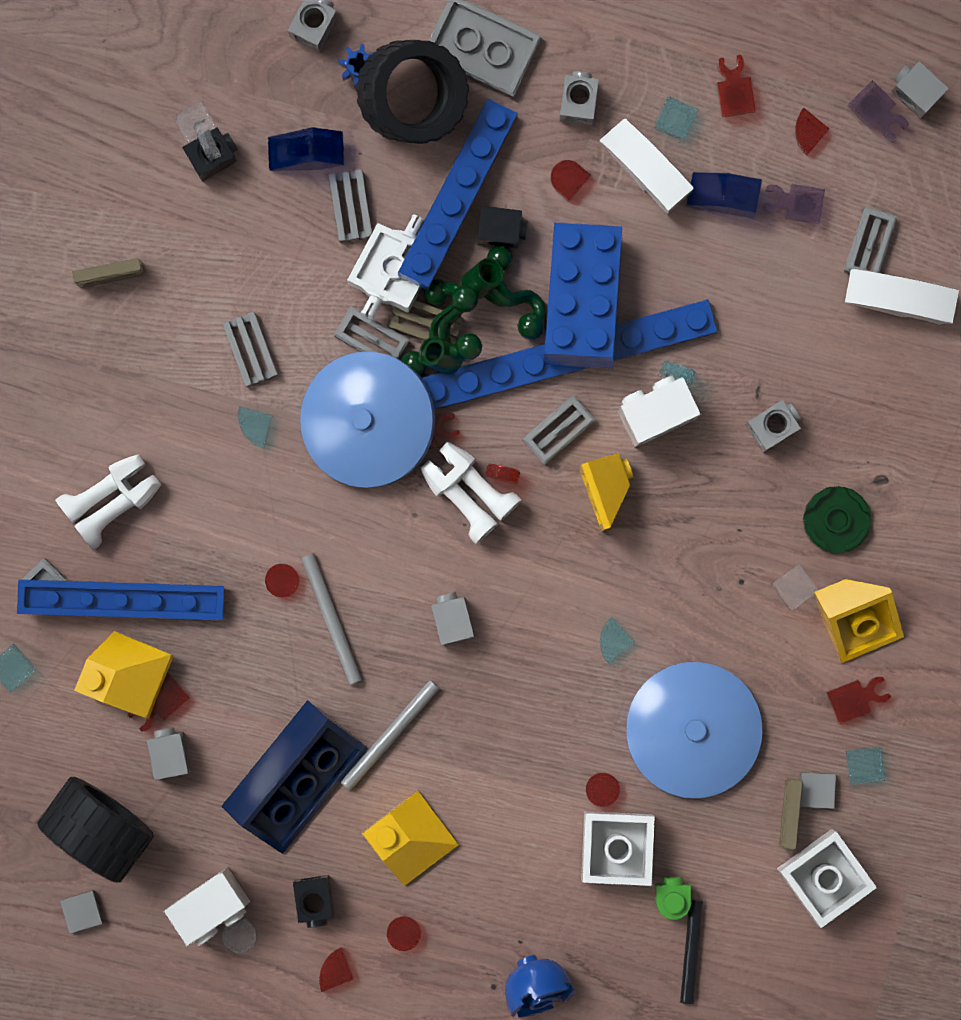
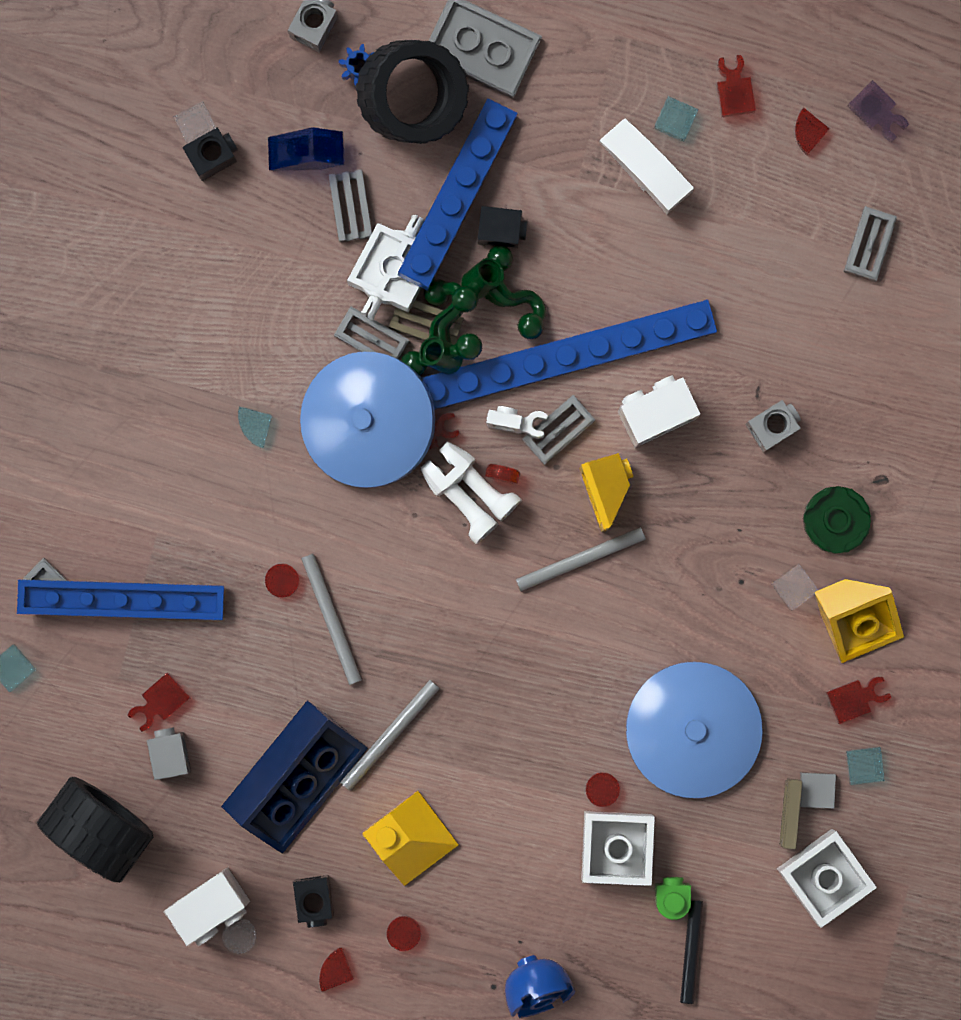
white piece [55,454,161,551] -> none
light grey tile [60,890,104,934] -> none
dark tan tile [72,258,145,288] -> none
yellow slope [74,631,174,719] -> none
clear tile [193,119,221,161] -> none
light grey tile [222,311,278,387] -> none
light grey brick [431,592,474,645] -> none
blue brick [544,223,622,369] -> none
clear red tile [550,160,591,202] -> none
light grey brick [559,71,599,125] -> none
clear light blue tile [600,616,634,664] -> none
clear light blue tile [658,361,696,387] -> none
clear blue slope [686,172,762,219] -> none
clear purple plate [763,184,825,224] -> none
white slope [845,269,959,324] -> none
light grey brick [891,61,949,119] -> none
none -> white plate [486,406,548,439]
none -> light grey bar [516,527,646,591]

